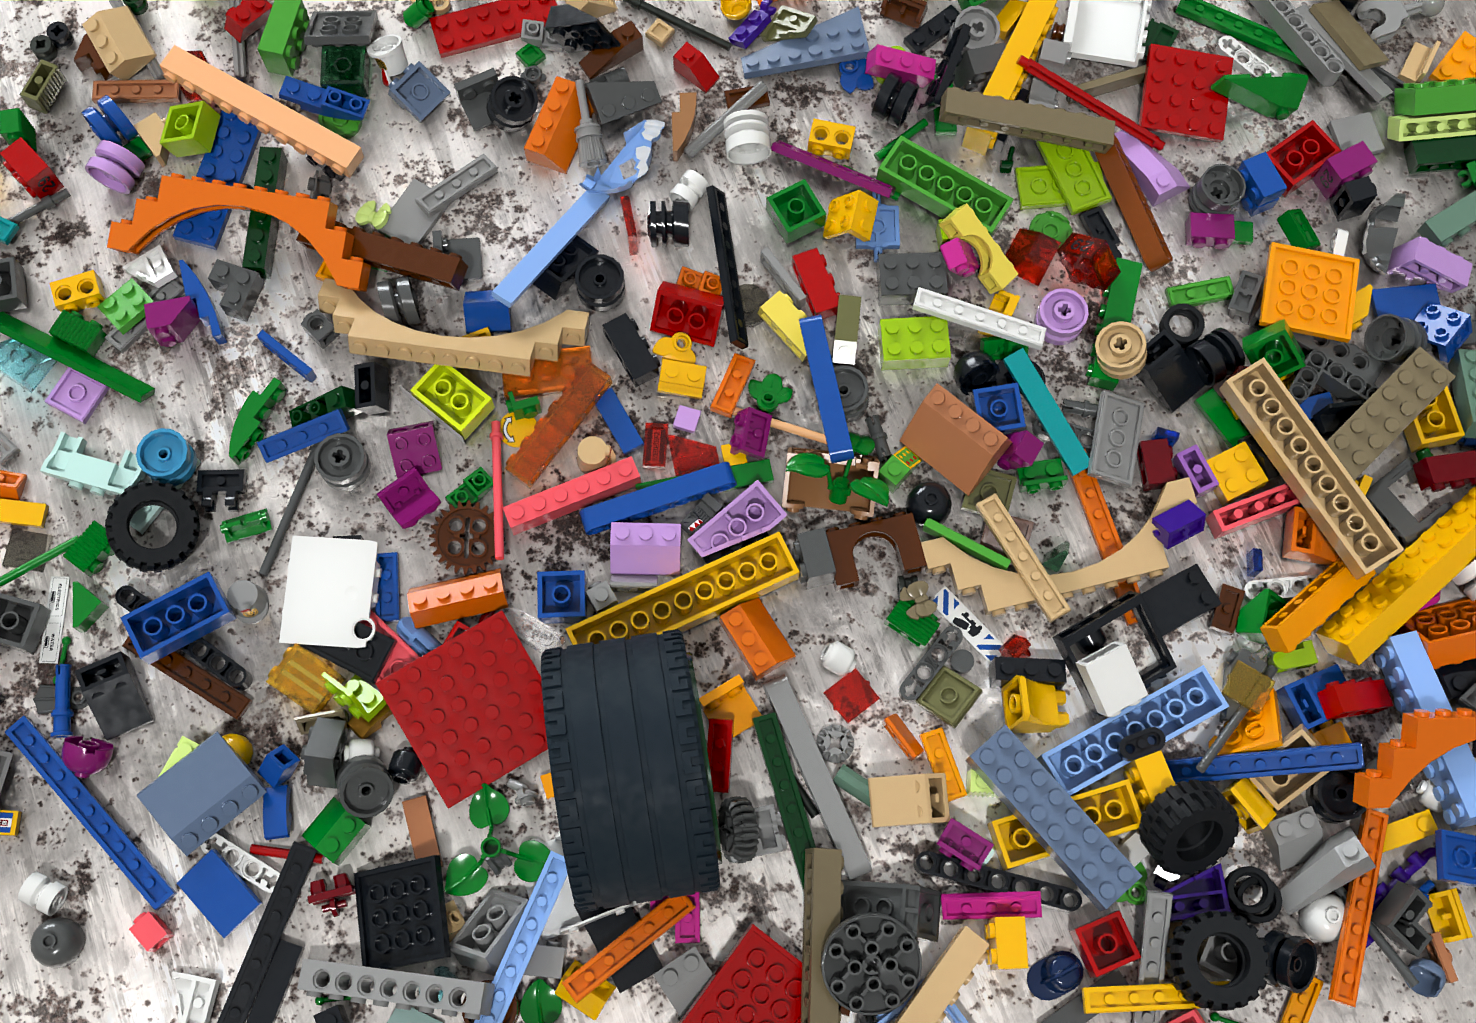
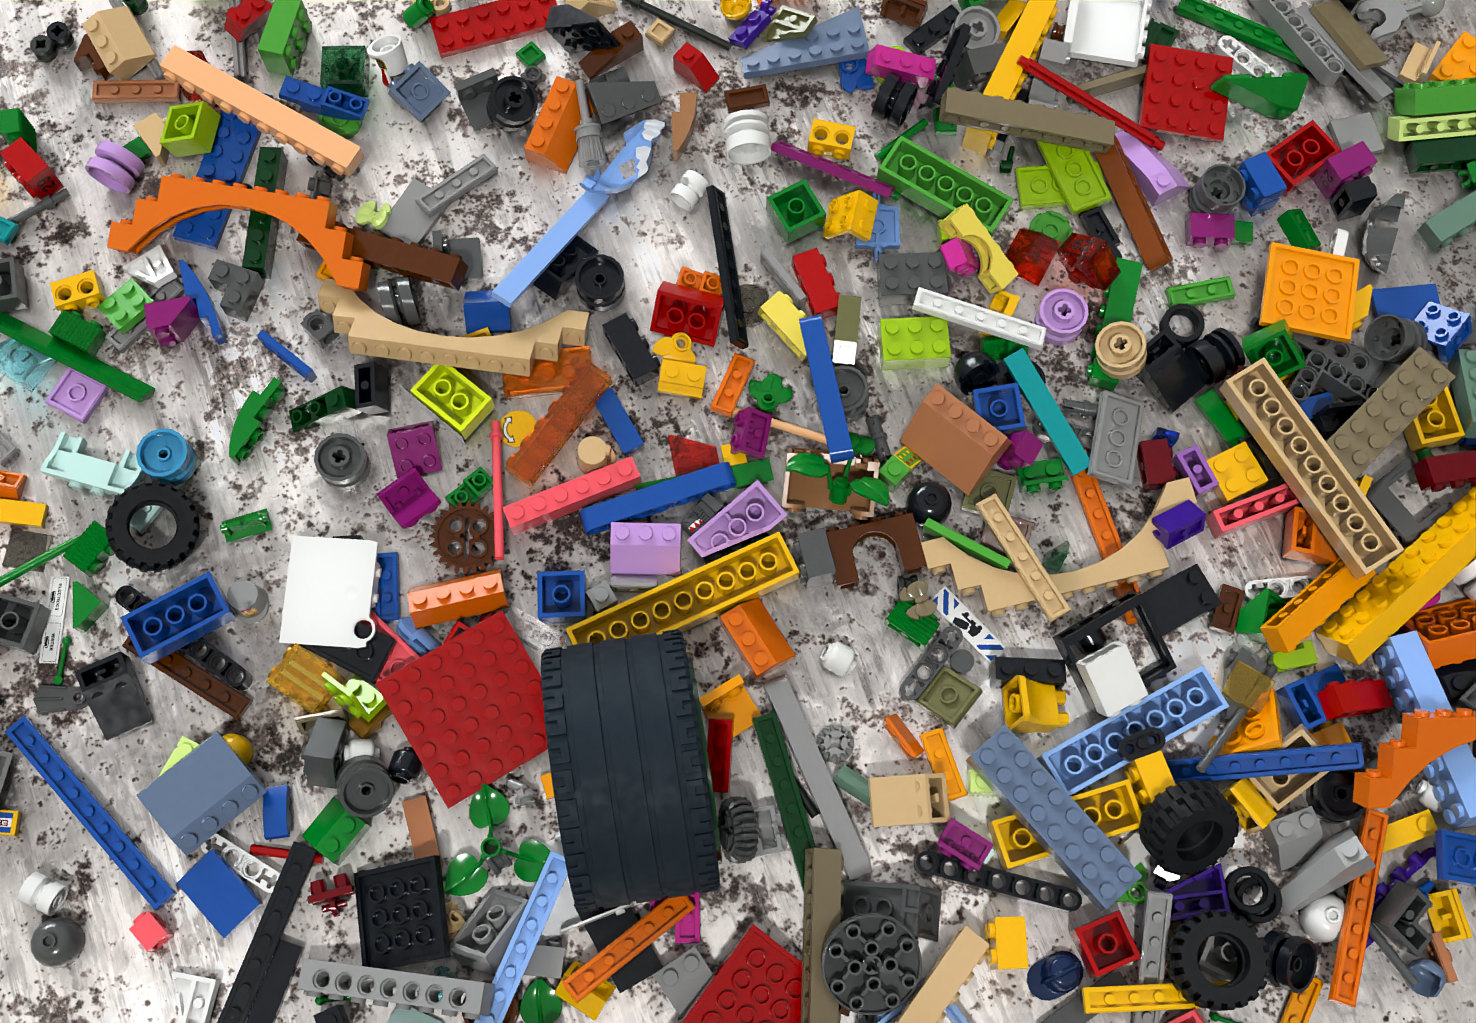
olive brick [19,59,67,114] -> none
blue pin [50,664,74,738] -> none
magenta cylinder [61,736,114,778] -> none
blue wheel [81,95,138,146] -> none
black plate [196,469,247,512] -> none
blue plate [256,408,350,463] -> none
blue brick [257,744,300,788] -> none
dark grey bar [259,442,320,577] -> none
dark grey plate [304,10,378,47] -> none
green bracket [505,391,542,420] -> none
light grey slope [521,19,563,52] -> none
clear red tile [620,195,638,256] -> none
clear red tile [642,423,668,469] -> none
black wheel [647,200,689,248] -> none
lavender tile [673,405,701,434] -> none
light grey axle [684,81,768,158] -> none
clear red piece [823,668,880,724] -> none
dark pink tile [941,891,1042,920] -> none
clear red tile [998,634,1031,658] -> none
dark grey hinge [1228,270,1264,325] -> none
clear blue tile [1246,548,1263,577] -> none
lavender wedge [1387,236,1473,293] -> none

